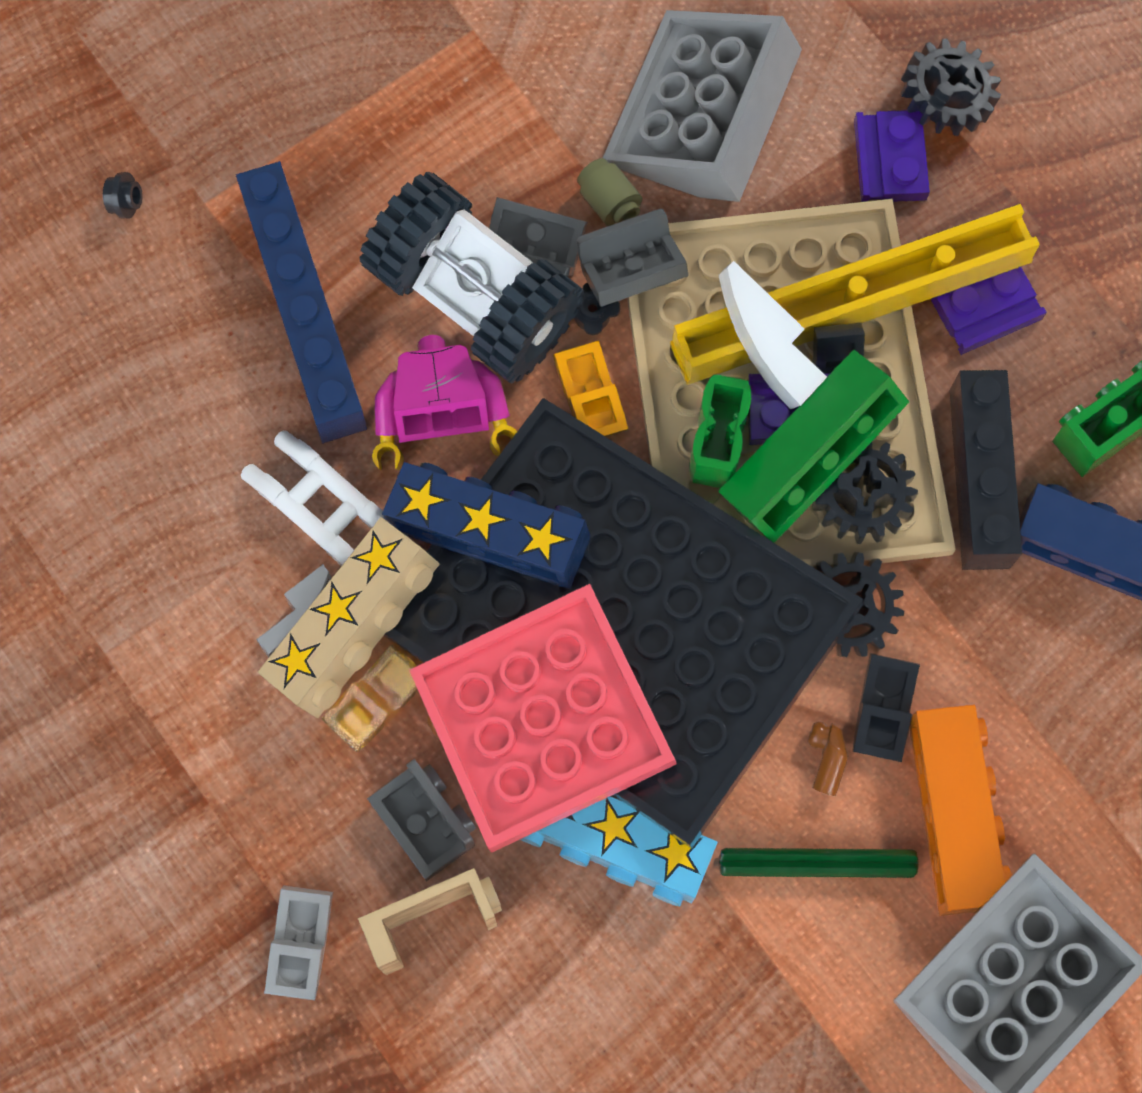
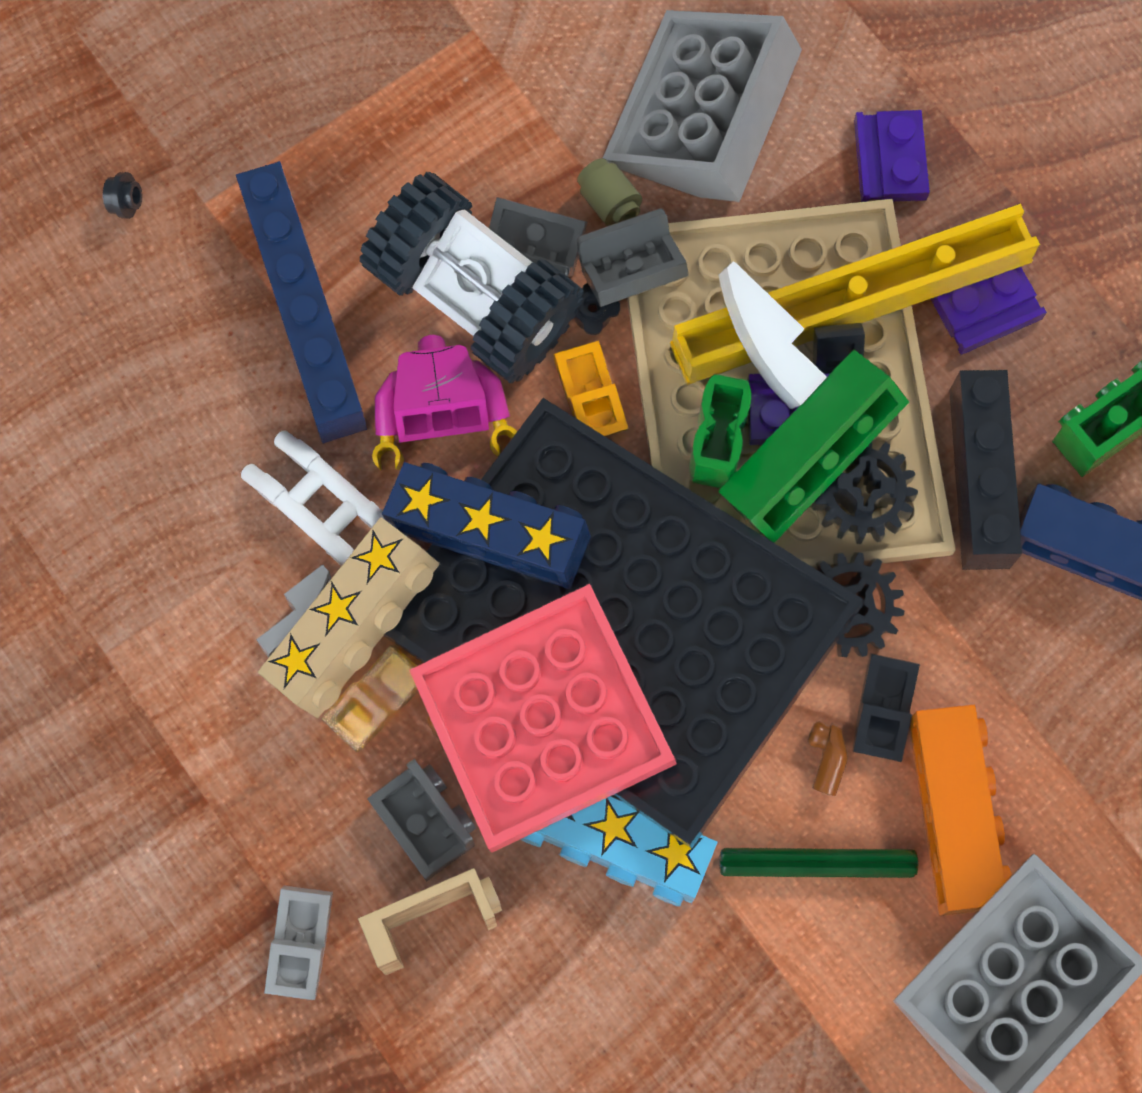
black gear [901,38,1001,136] -> none

